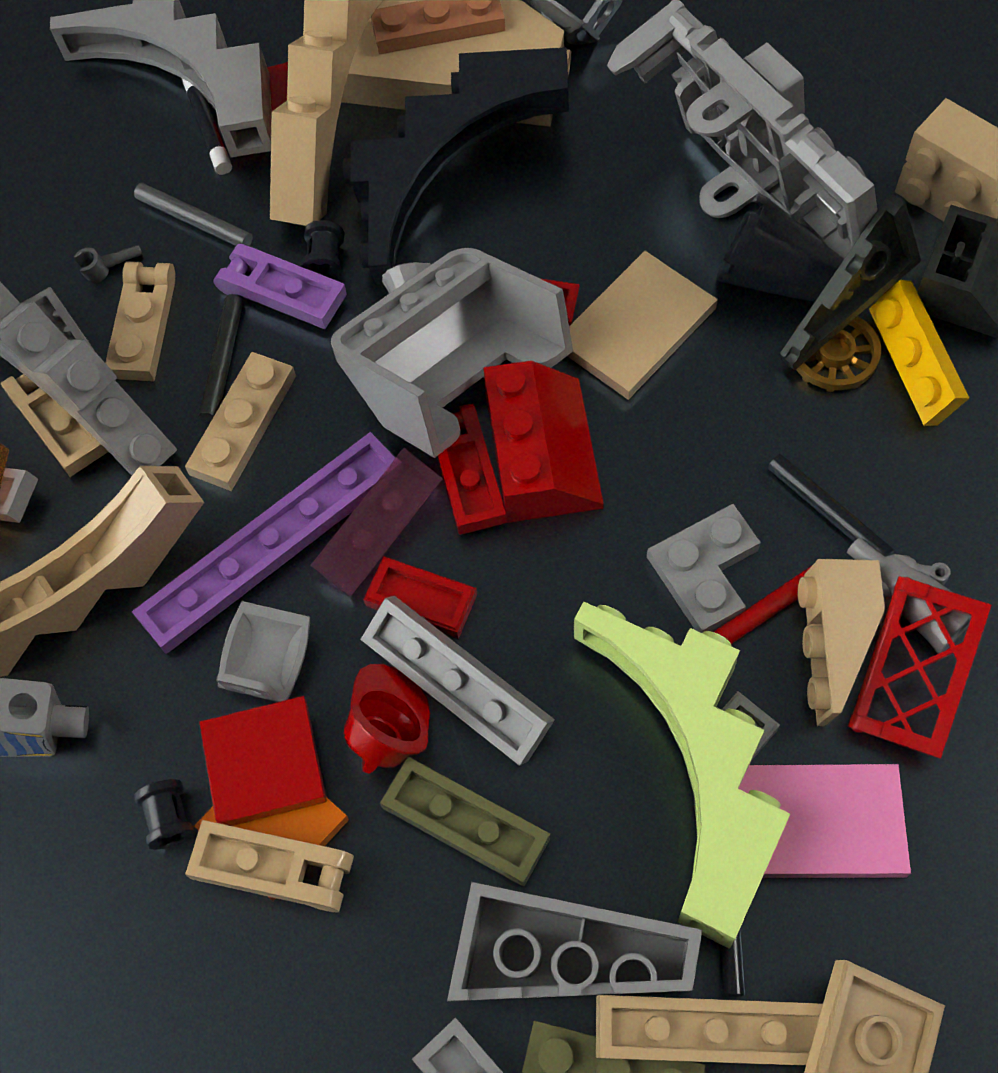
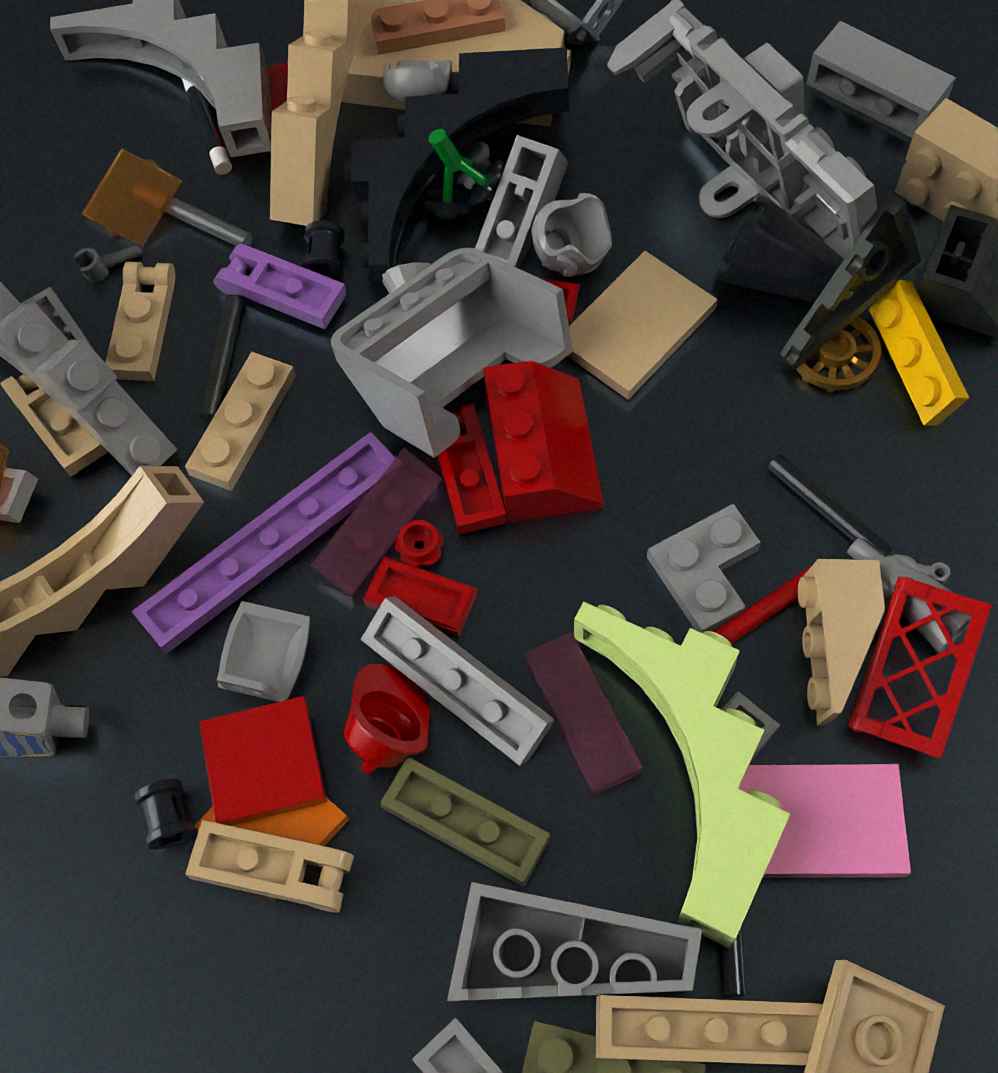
none -> clear orange piece [82,148,182,248]
none -> light grey hair [383,60,452,105]
none -> red plate [395,520,444,567]
none -> black plant [422,129,504,219]
none -> light grey slope [475,135,569,269]
none -> clear pink tile [525,631,643,795]
none -> light grey cap [531,193,612,277]
none -> light grey brick [806,21,956,138]

